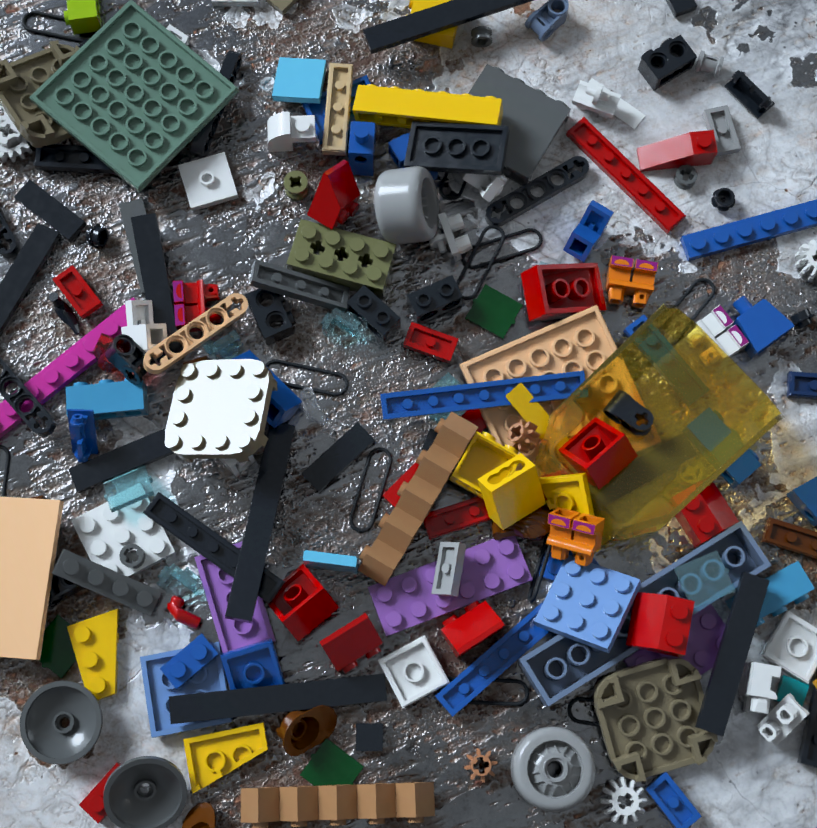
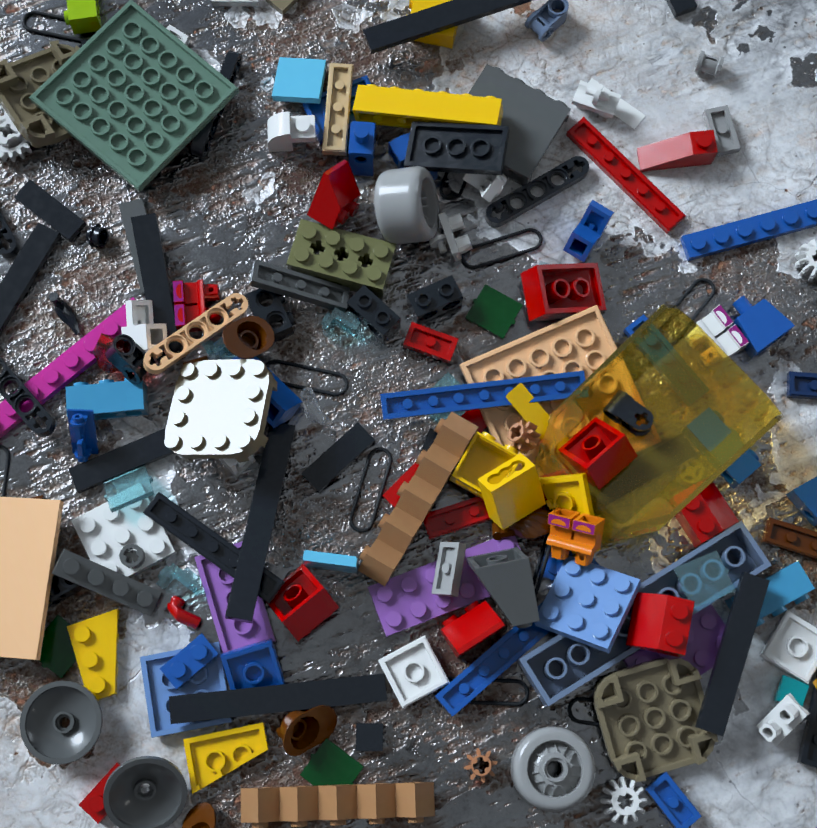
black plate [34,144,116,174] -> none
red plate [52,265,103,319] -> none
white plate [178,152,239,211] -> none
olive wheel [283,171,309,201] -> none
red slope [319,613,383,674] -> none
black piece [456,225,505,300] -> none
dark grey bush [471,26,492,47] -> none
orange hips [605,255,658,309] -> none
black brick [638,35,697,91] -> none
dark grey bush [674,165,698,190] -> none
black plate [711,188,735,211] -> none
black hinge [724,70,775,119] -> none
white hips [738,662,782,714] -> none
black plate [790,308,815,329] -> none
none -> reddish brown piece [222,316,275,359]
none -> dark grey slope [466,547,540,628]

